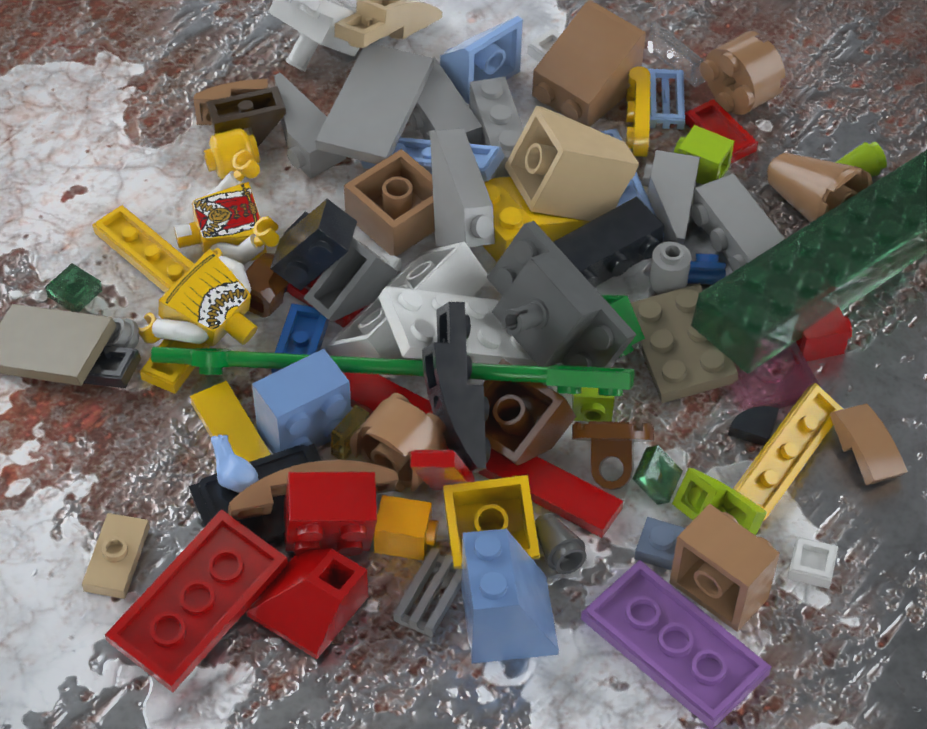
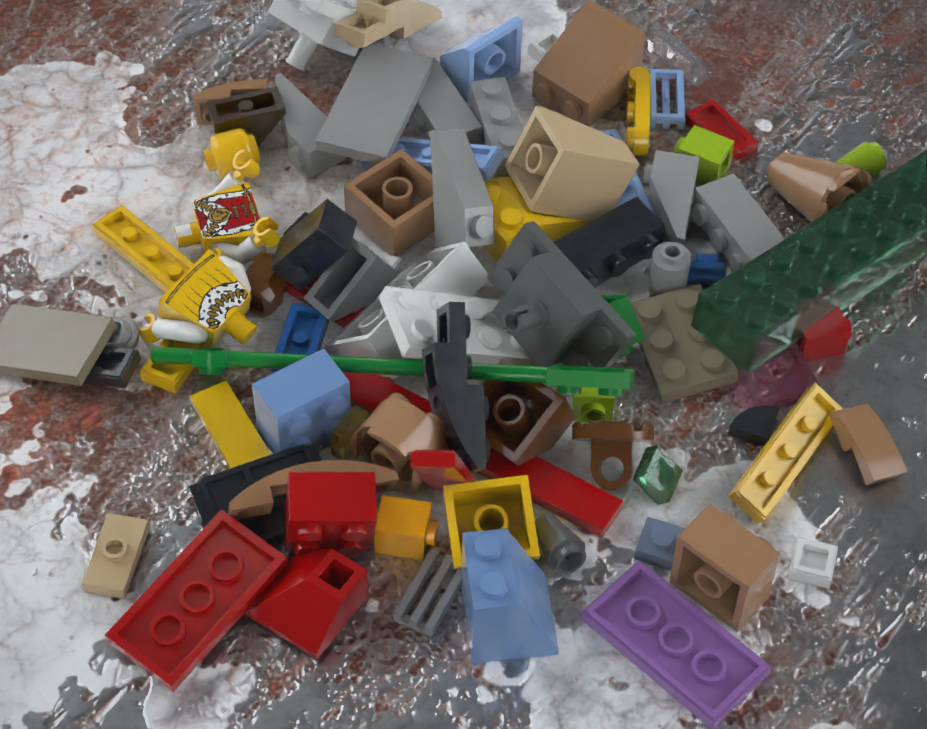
clear green plate [45,263,103,313] -> none
light blue animal [211,435,259,493] -> none
lime slope [672,468,767,536] -> none
medium nougat brick [700,31,785,115] -> none

